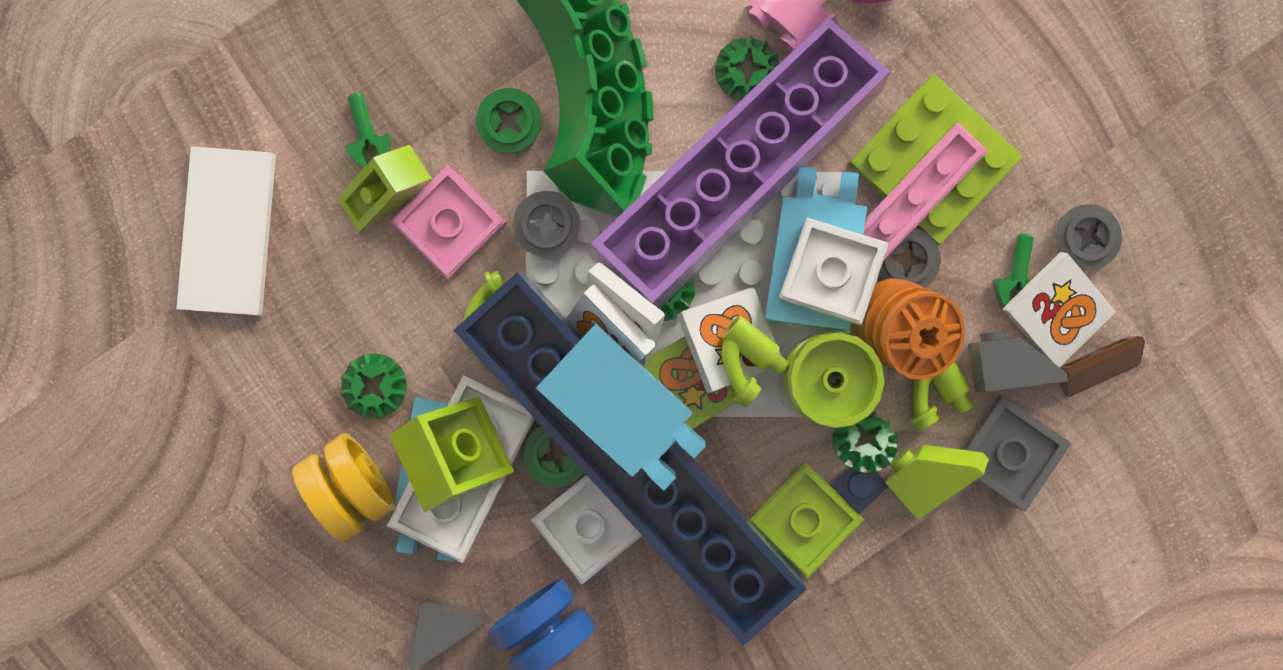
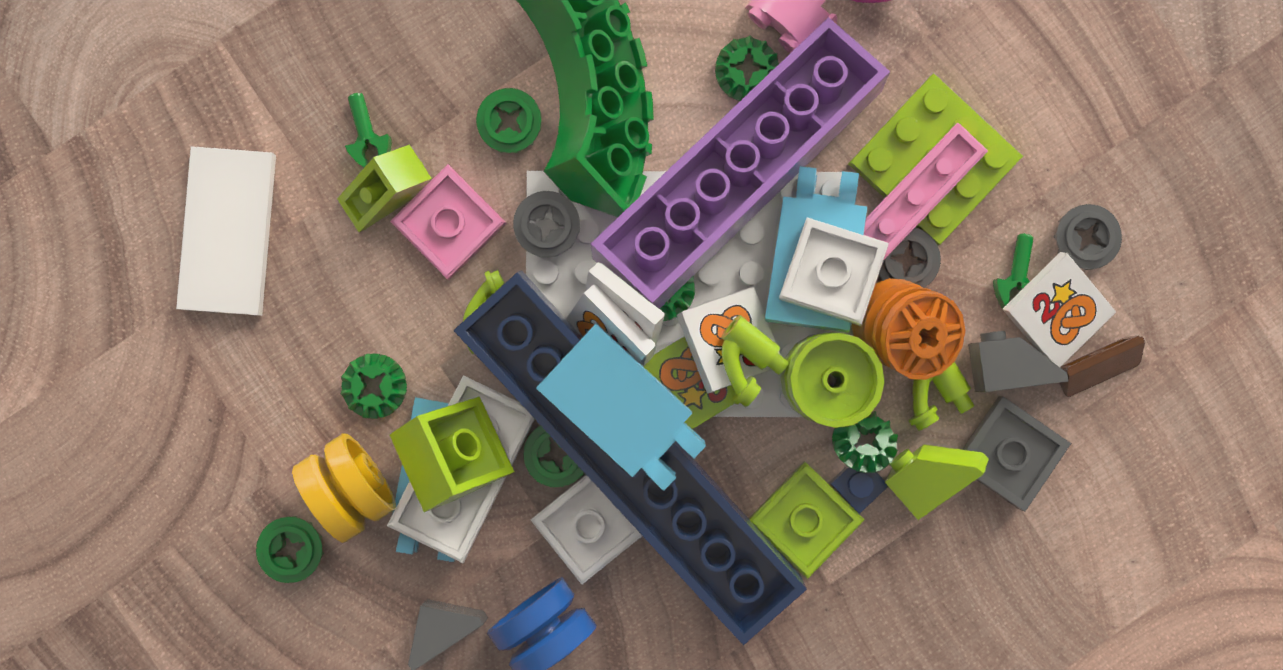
none -> green gear [256,516,324,583]

